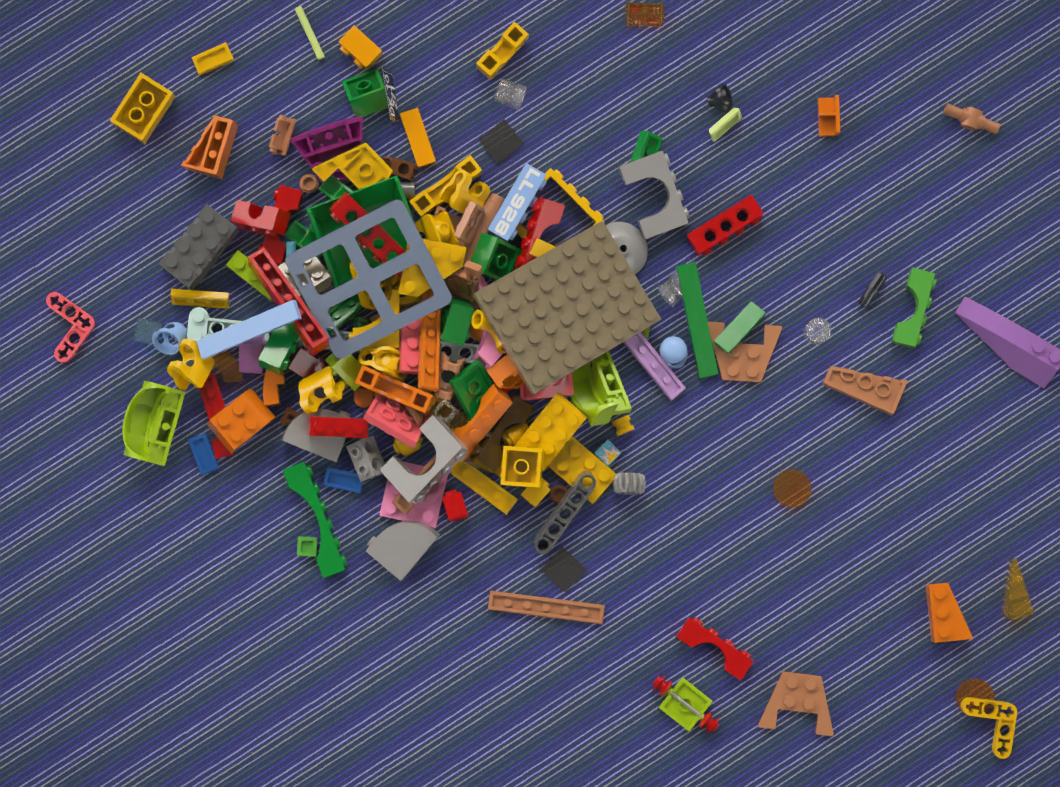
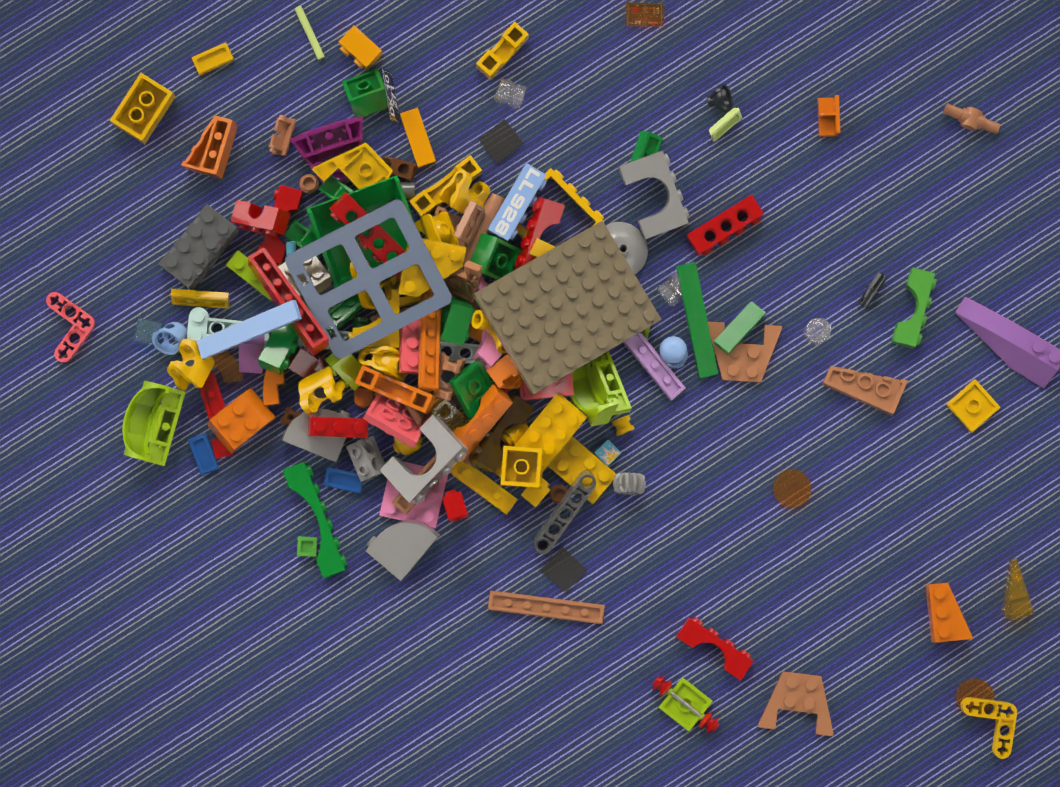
none -> yellow tile [946,379,1001,433]

